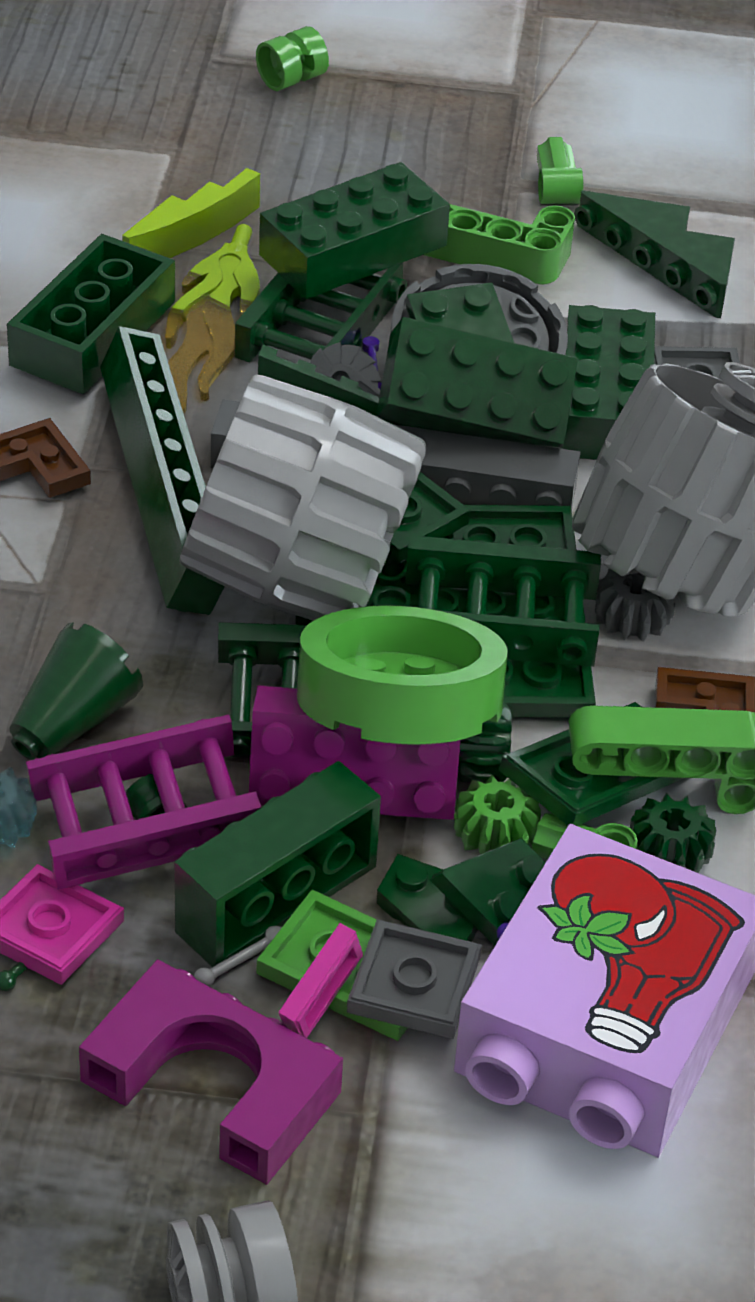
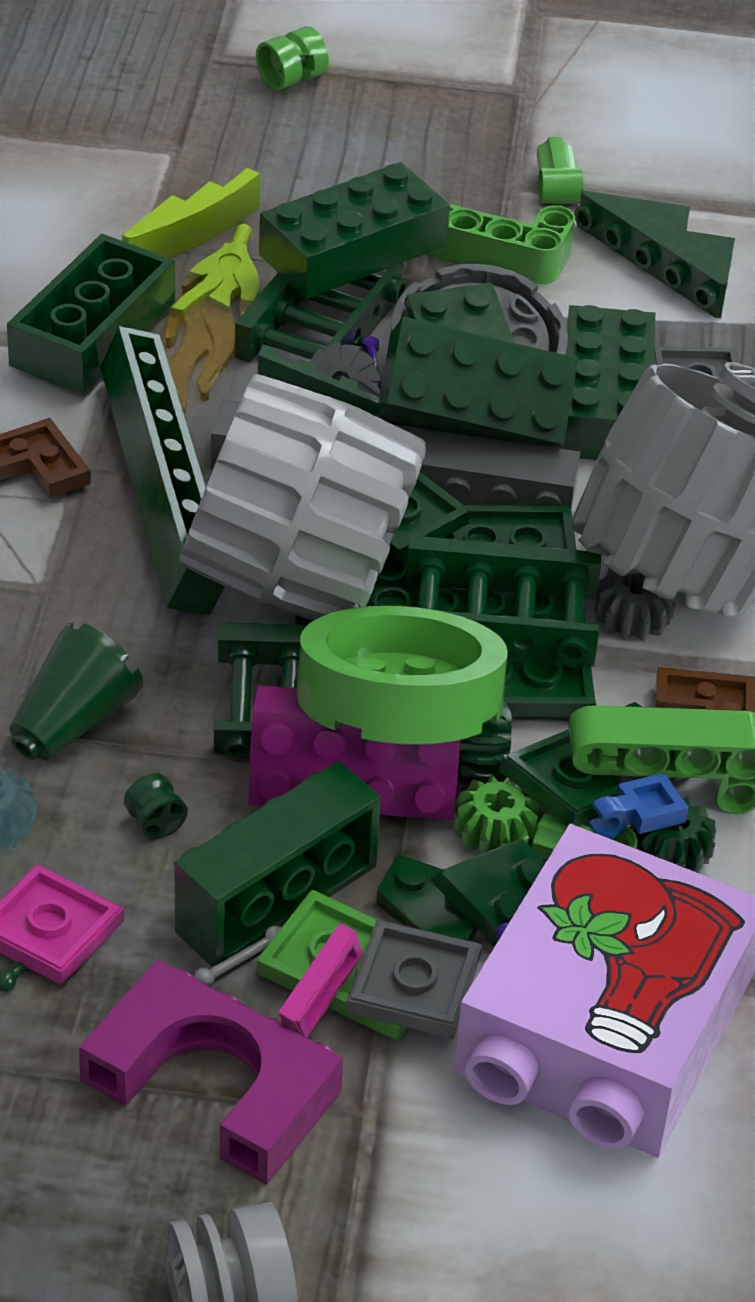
magenta fence [26,714,261,890] -> none
none -> blue plate [588,773,689,839]

